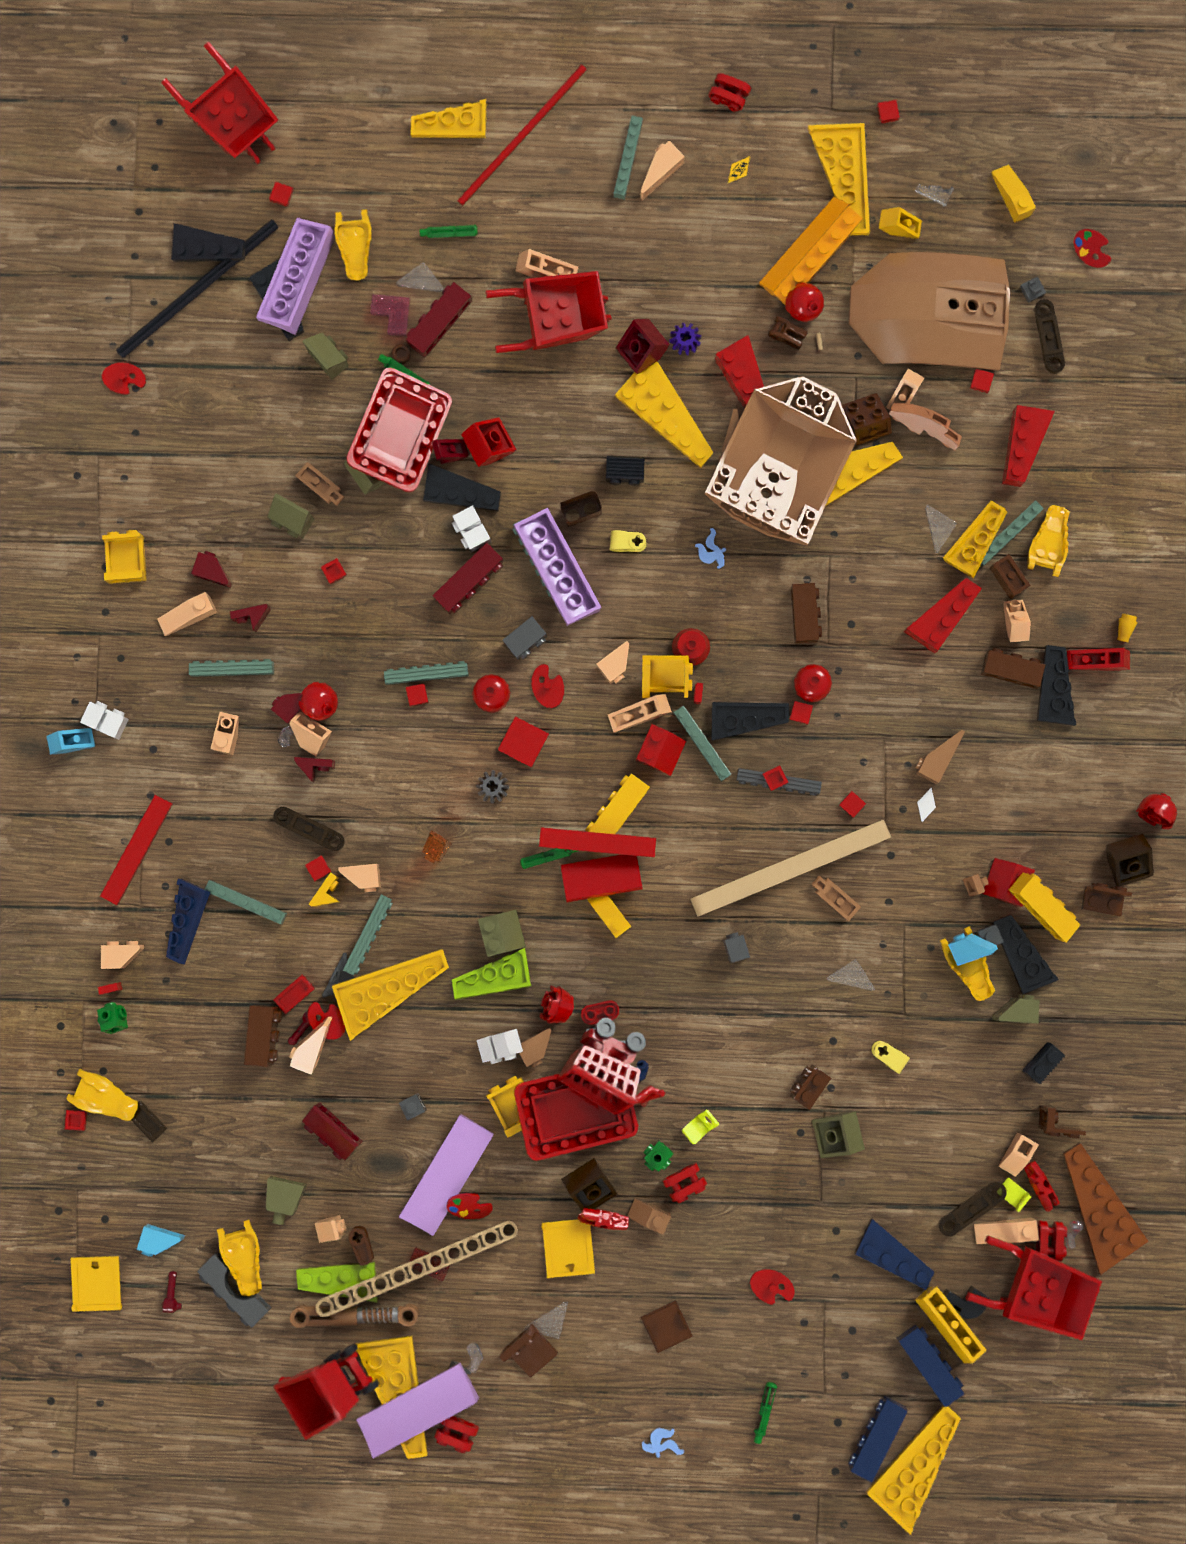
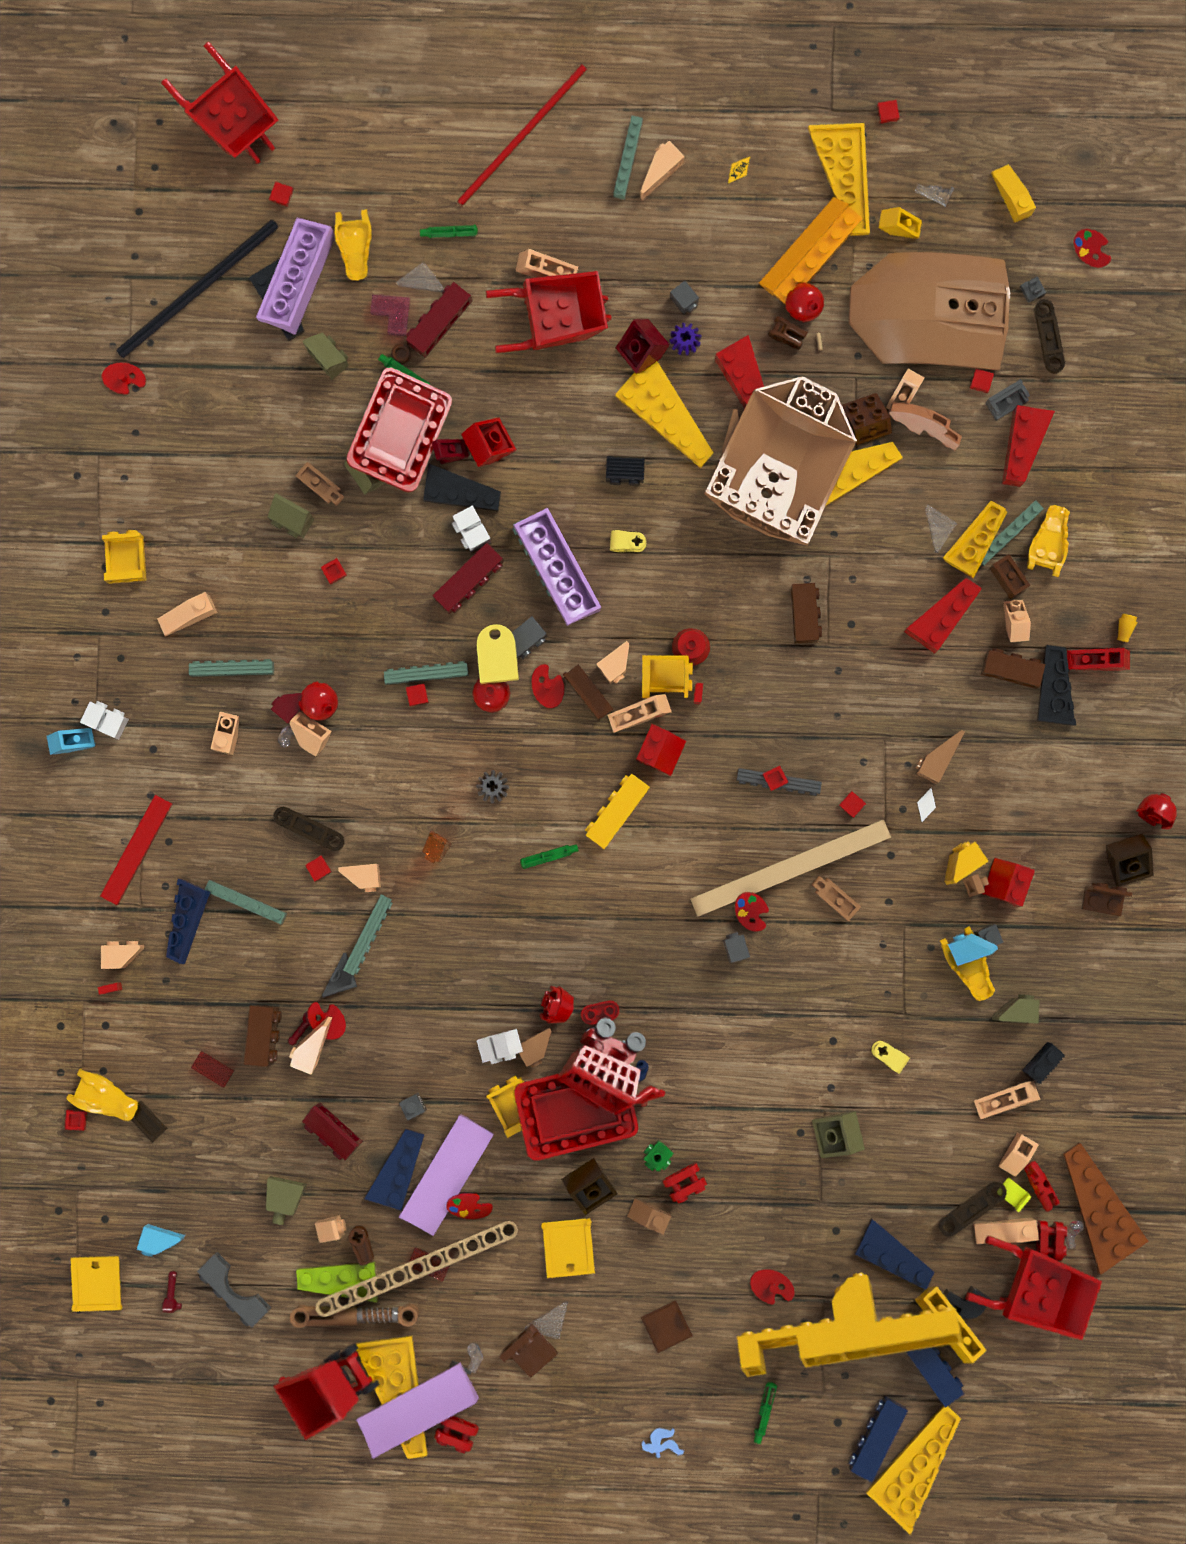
green brick [97,1002,128,1034] -> none
black wing [171,223,246,262] -> none
dark red slope [191,551,232,588] -> none
yellow animal [217,1220,262,1296] -> none
dark red slope [230,604,271,632] -> none
red tile [273,974,315,1014] -> none
dark red slope [294,757,335,782] -> none
yellow slope [308,873,340,907] -> none
yellow wing [332,949,449,1041] -> none
yellow wing [411,99,486,138] -> none
lime wing [452,948,531,1000] -> none
olive slope [478,910,526,957] -> none
red tile [498,716,549,768] -> none
red tile [539,827,656,858] -> none
reddish brown piece [559,491,602,527] -> none
red tile [560,855,643,902] -> none
red hinge [578,1208,629,1230] -> none
yellow slope [587,895,631,938] -> none
sand green piece [673,706,731,782] -> none
neon yellow bracket [682,1110,719,1145] -> none
light blue piece [695,528,726,569] -> none
red brick [708,73,751,112] -> none
black wing [711,702,789,741] -> none
red tile [789,701,813,725] -> none
reddish brown bracket [790,1065,831,1110] -> none
red cylinder [793,664,832,703] -> none
clear tile [826,959,876,991] -> none
black wing [992,915,1059,994] -> none
yellow brick [1009,873,1080,943] -> none
reddish brown bracket [1038,1105,1086,1138] -> none
none -> clear red tile [191,1051,234,1088]
none -> dark blue wing [364,1129,425,1210]
none -> light yellow tile [477,625,519,684]
none -> reddish brown panel [563,664,613,721]
none -> dark grey brick [670,281,699,315]
none -> red piece [735,892,769,932]
none -> yellow piece [737,1273,963,1377]
none -> yellow slope [944,841,989,885]
none -> light nougat slope [974,1081,1041,1119]
none -> dark grey hinge [985,379,1030,421]

